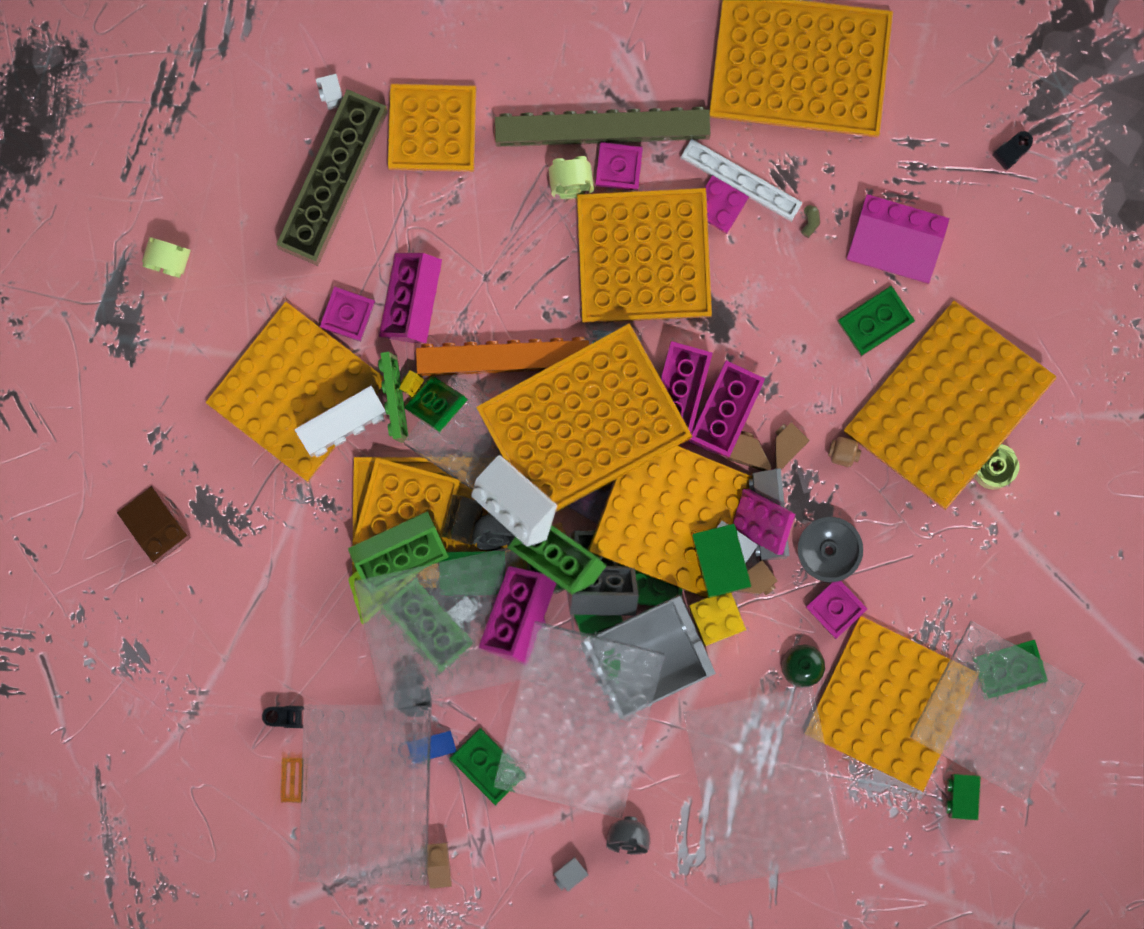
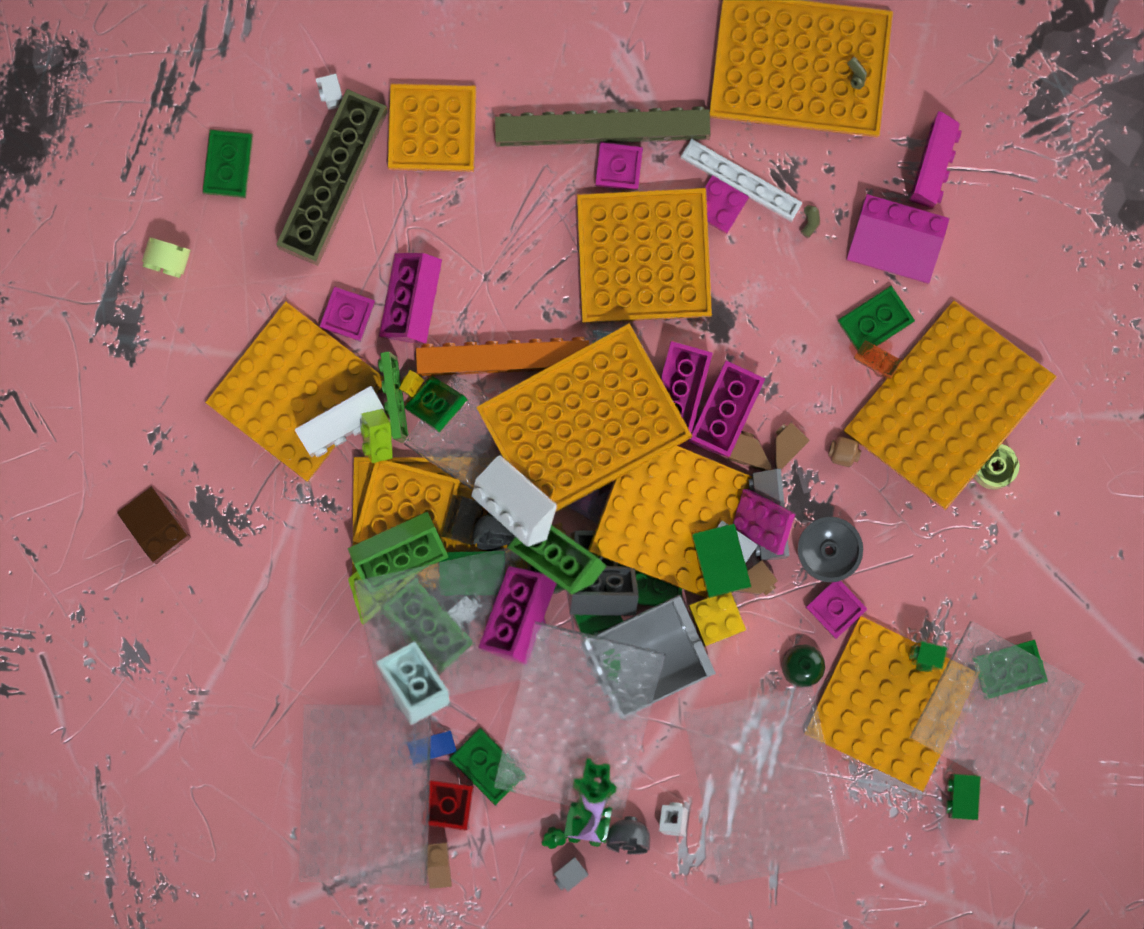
black piece [262,706,304,728] -> none
clear yellow tile [281,758,305,803] -> none
yellowish green brick [548,156,594,199] -> none
black piece [992,131,1033,171] -> none
none -> green tile [203,130,253,198]
none -> lime brick [360,409,393,463]
none -> light aqua slope [376,642,450,725]
none -> red brick [423,780,474,831]
none -> green plant [541,827,568,849]
none -> green hips [564,758,617,847]
none -> white brick [659,802,688,837]
none -> olive arm [847,57,867,89]
none -> clear orange slope [854,340,902,379]
none -> dark pink slope [909,111,962,208]
none -> green brick [909,641,948,672]

